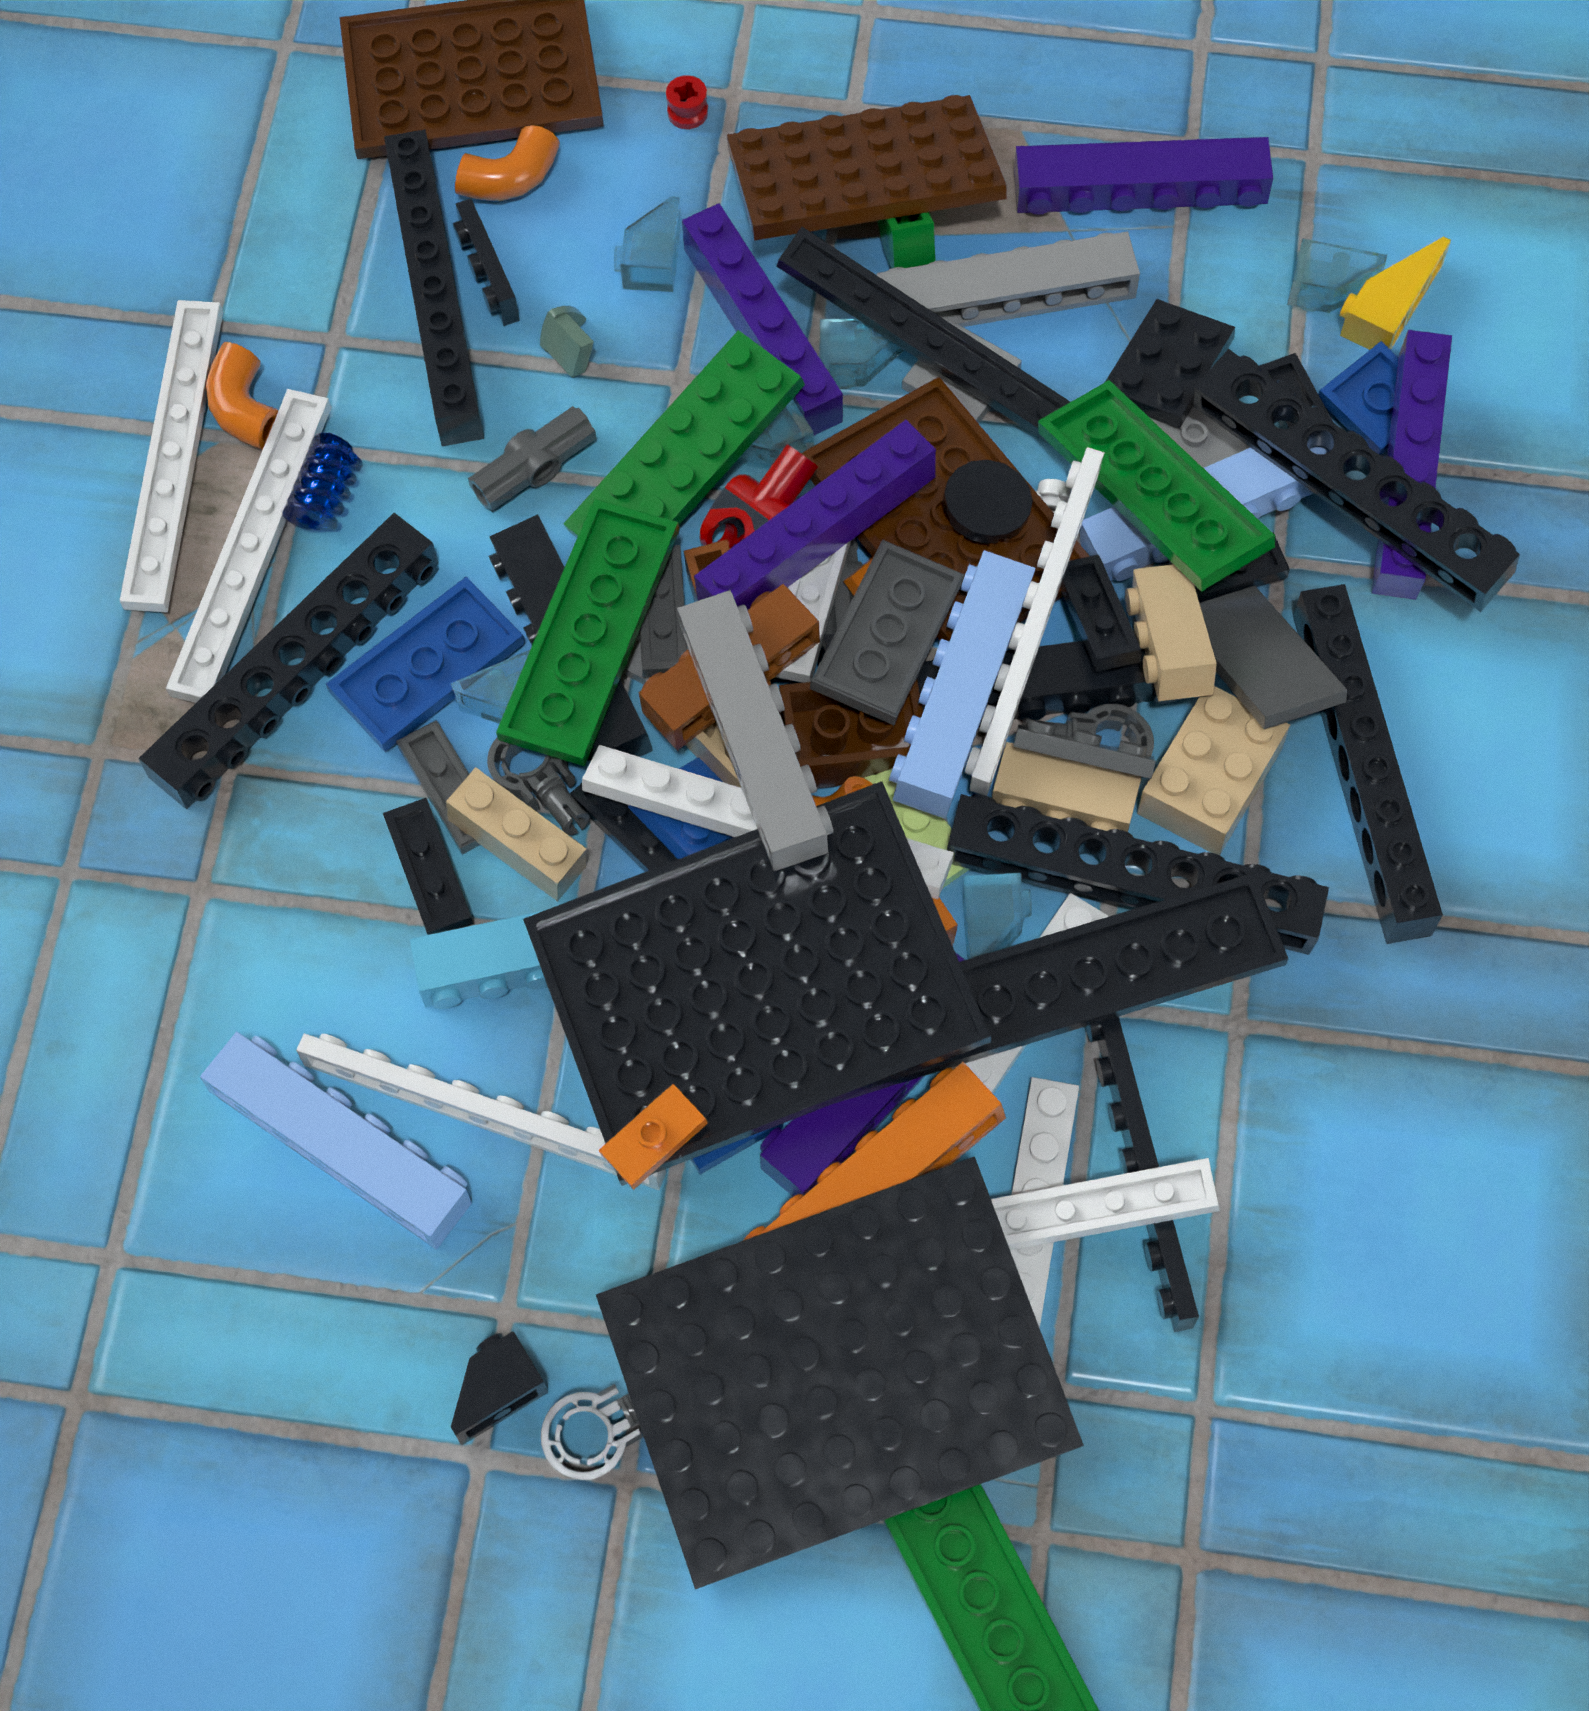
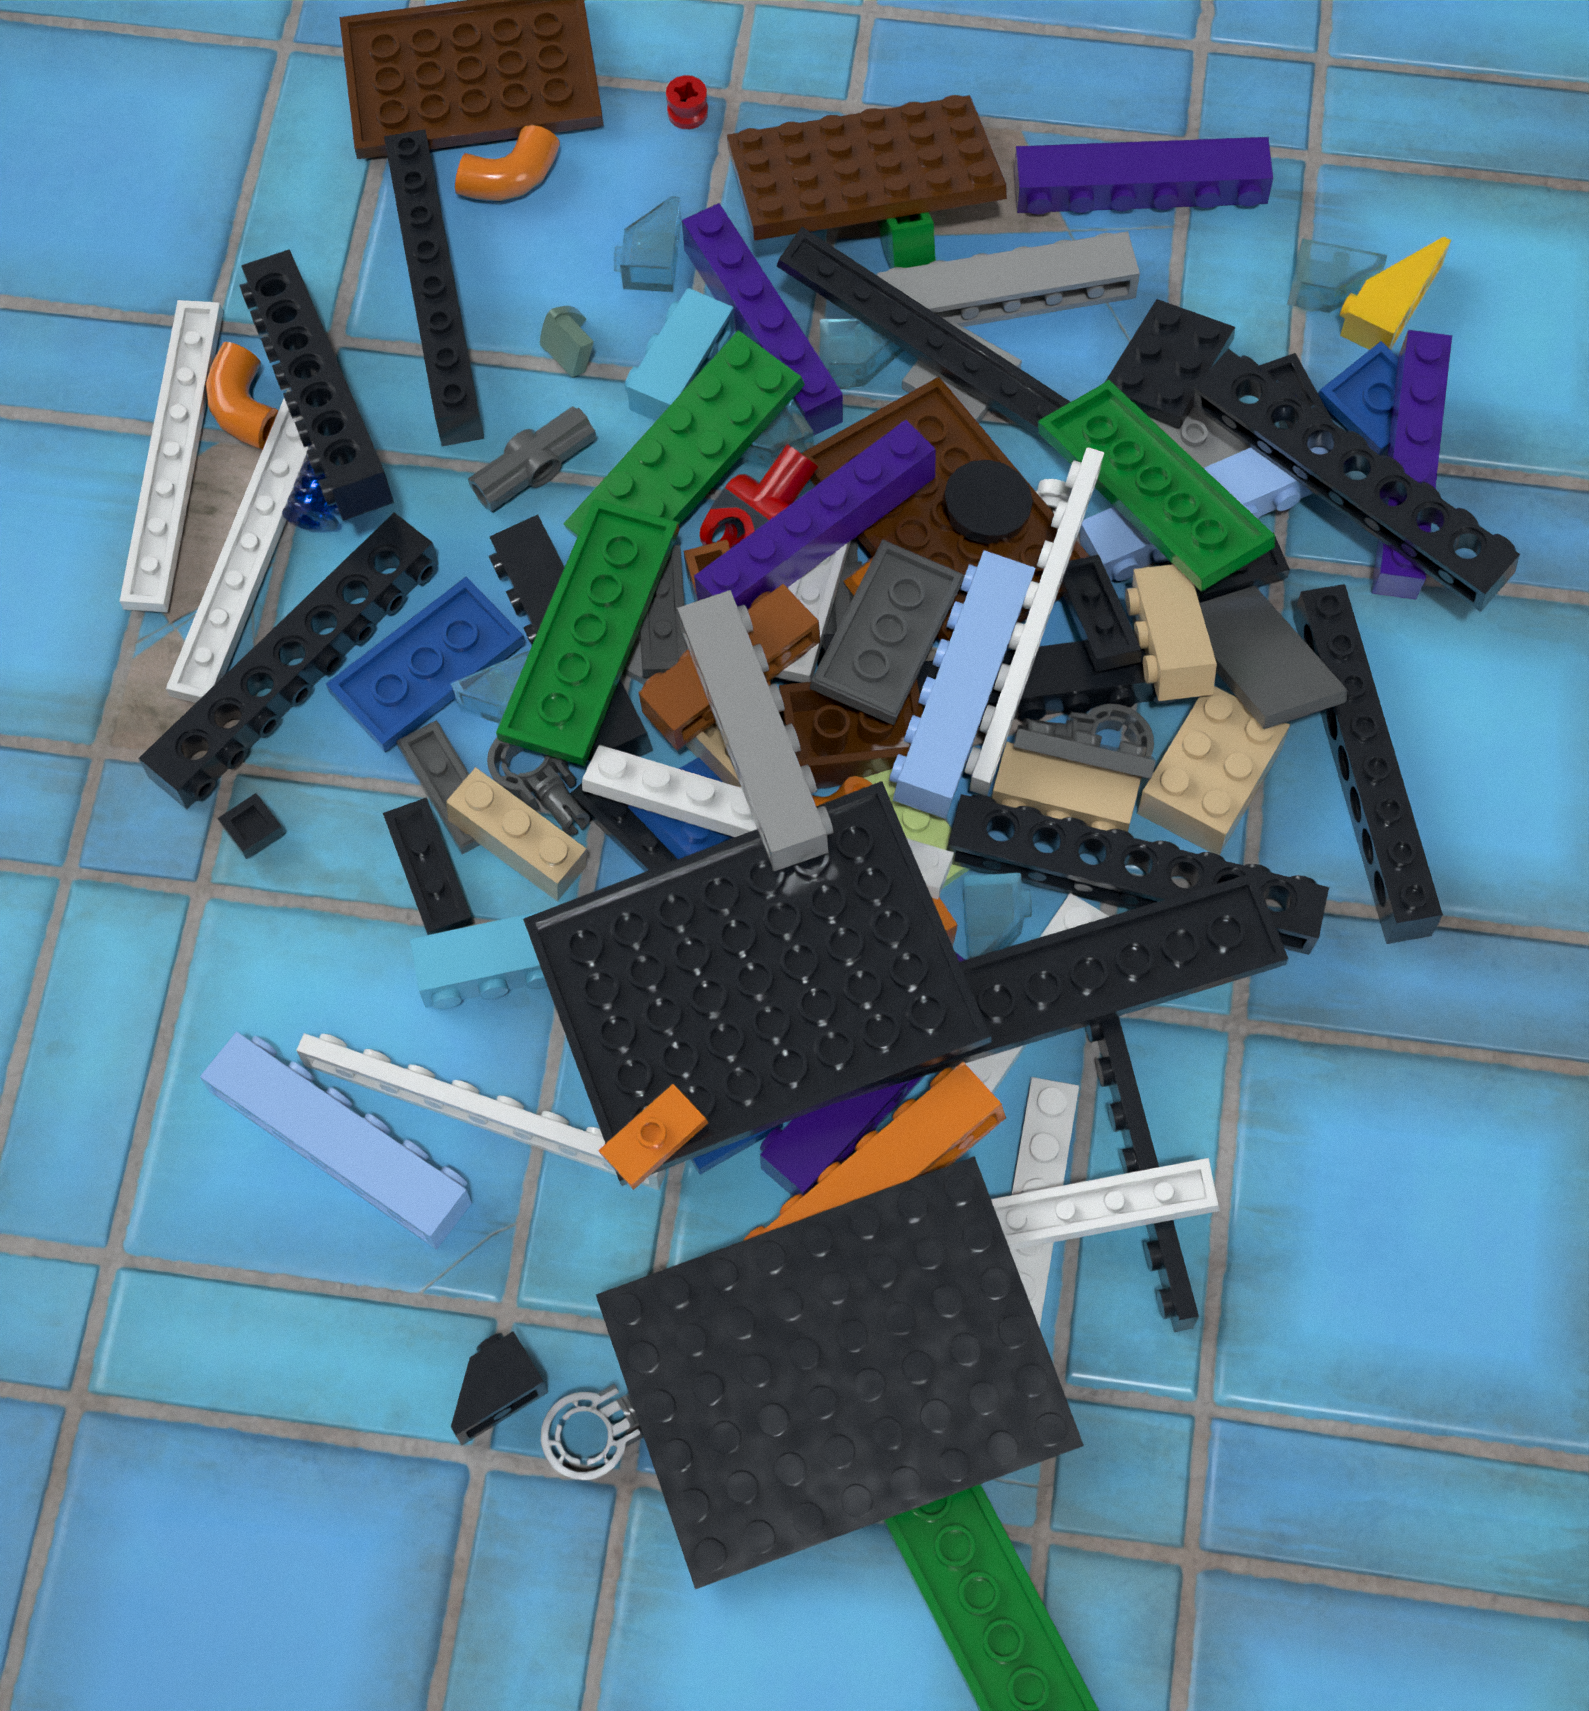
black plate [453,198,520,326] -> none
none -> black plate [217,793,285,859]
none -> black brick [239,249,394,521]
none -> medium azure brick [625,288,735,421]

